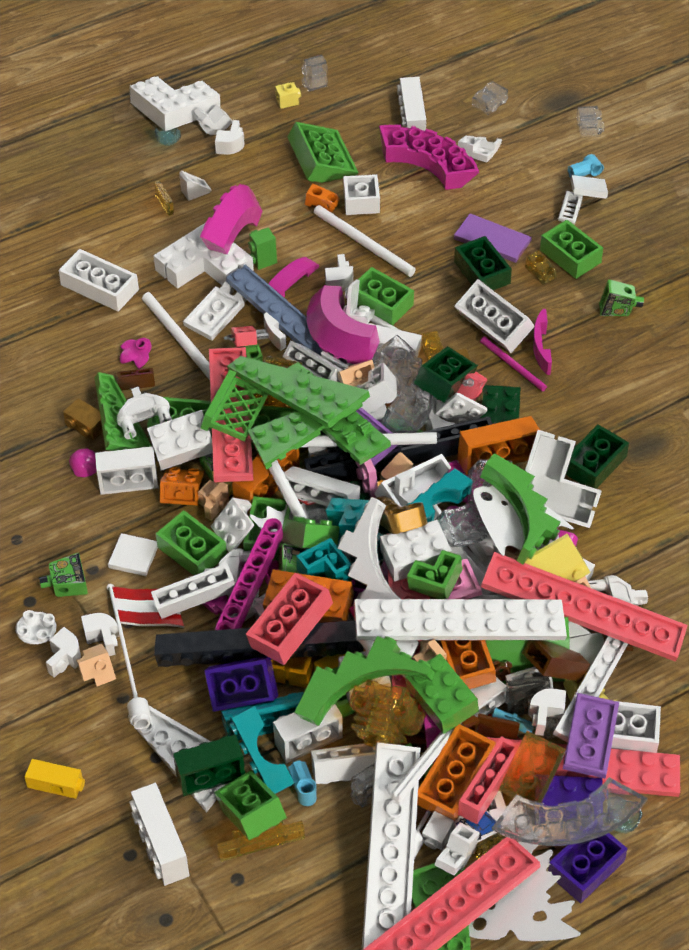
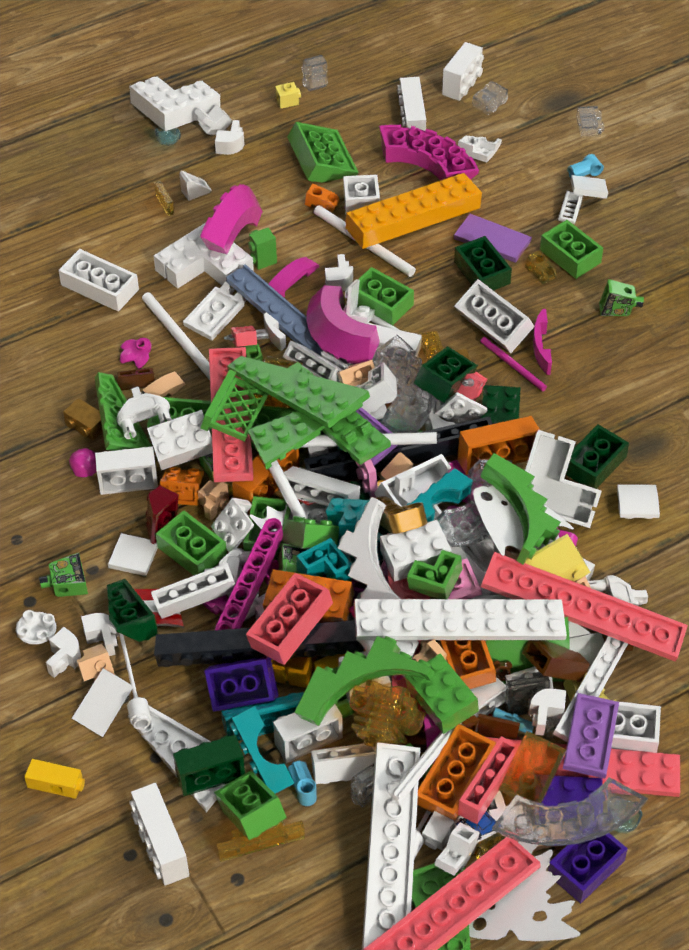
none -> white sticker [72,668,134,737]
none -> dark green wedge [107,579,158,642]
none -> light nougat slope [143,371,186,397]
none -> dark red slope [146,485,179,544]
none -> light orange brick [345,173,482,249]
none -> white brick [442,42,484,101]
none -> white slope [617,485,660,519]

